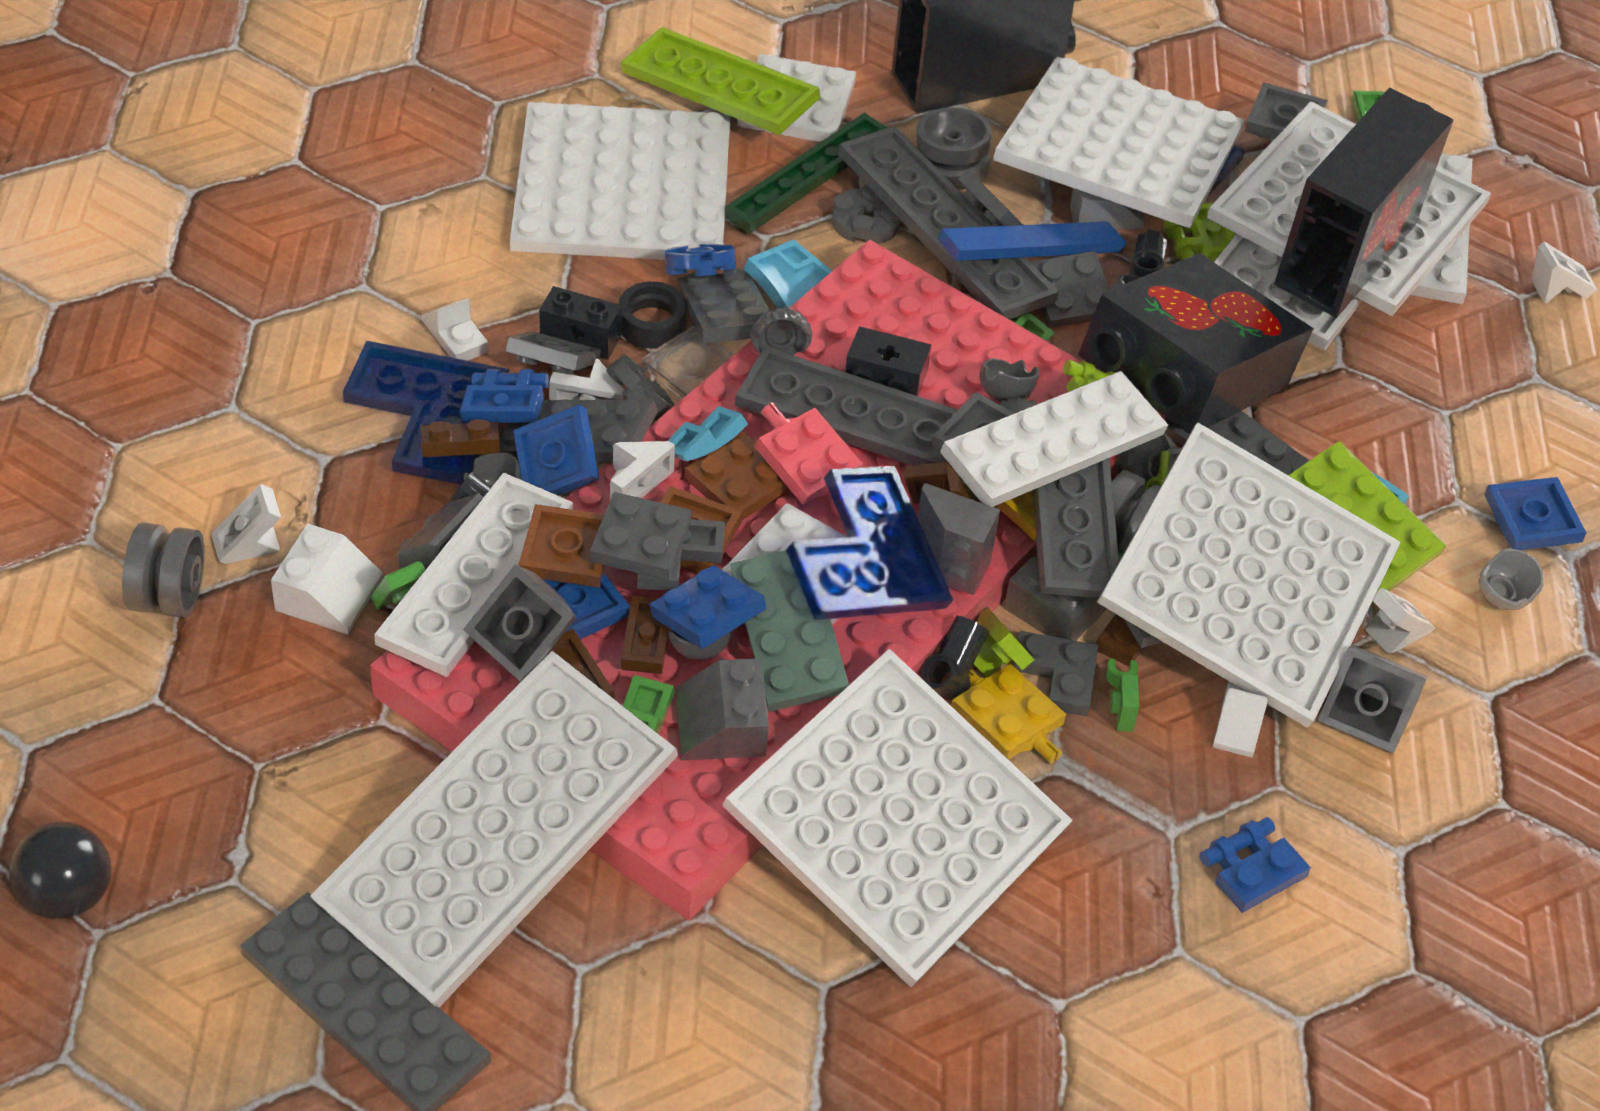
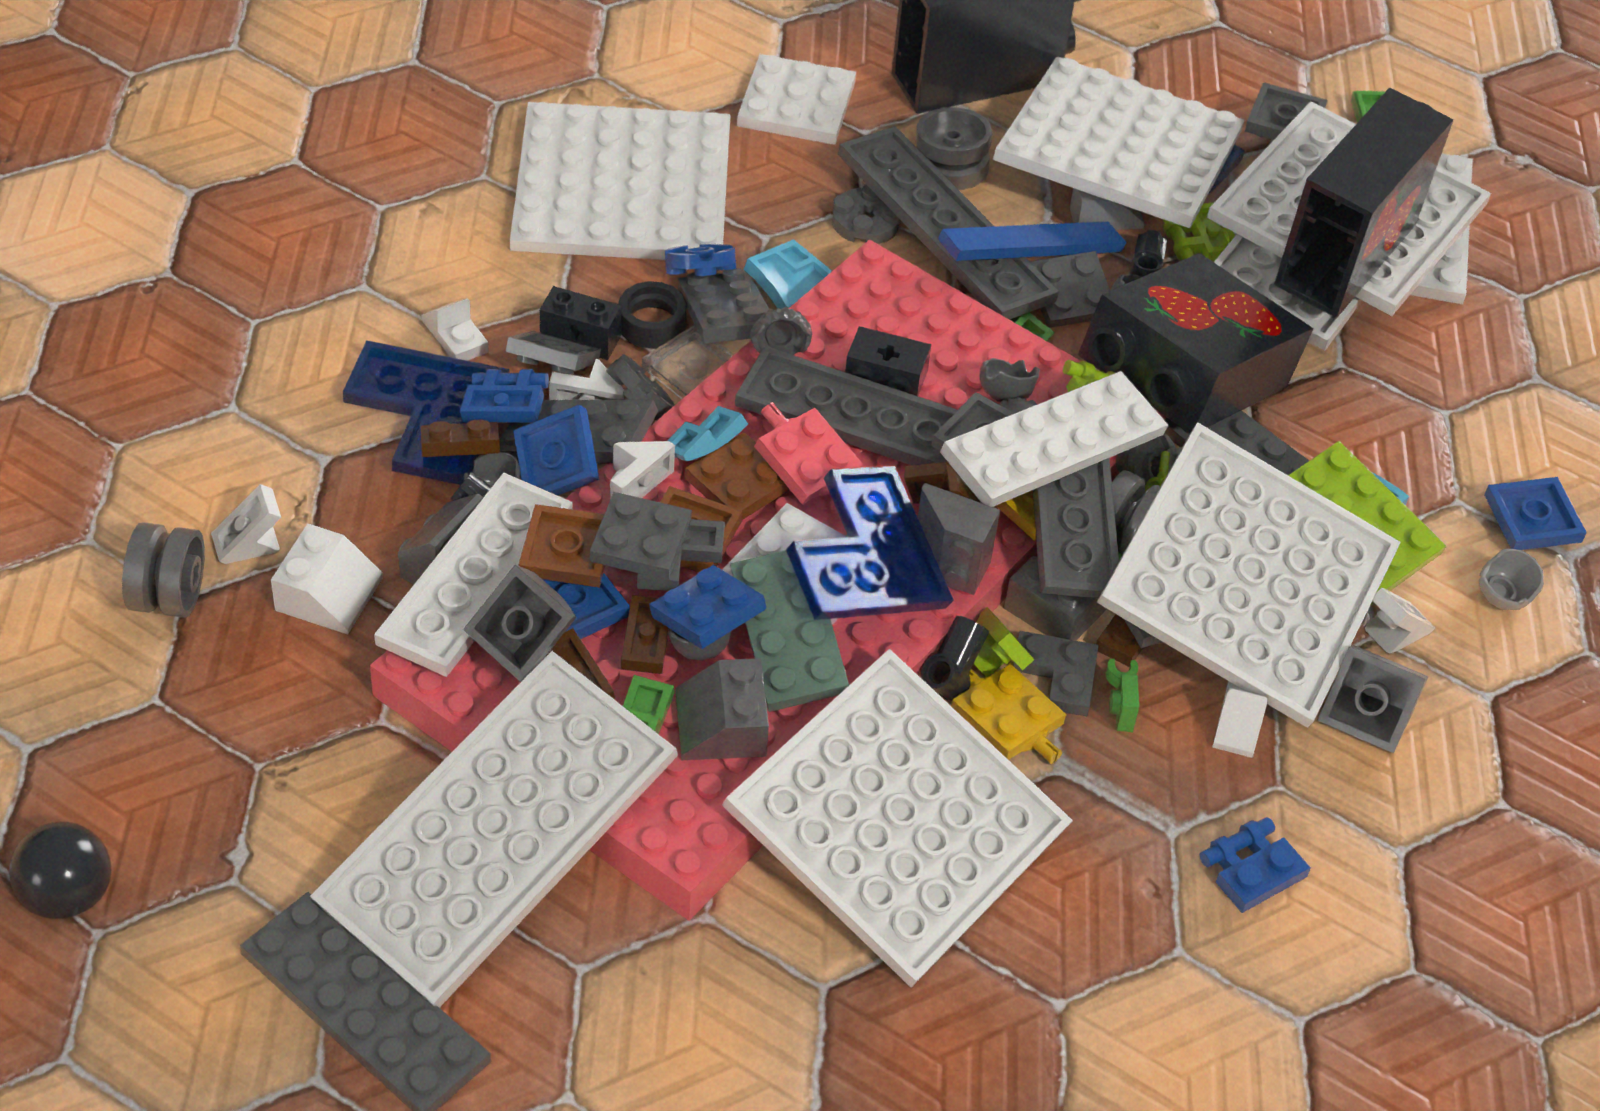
bright green plate [371,561,425,609] -> none
lime plate [620,27,820,135] -> none
dark green plate [725,112,888,234] -> none
dark grey plate [958,169,1023,226] -> none
white slope [1532,242,1597,303] -> none

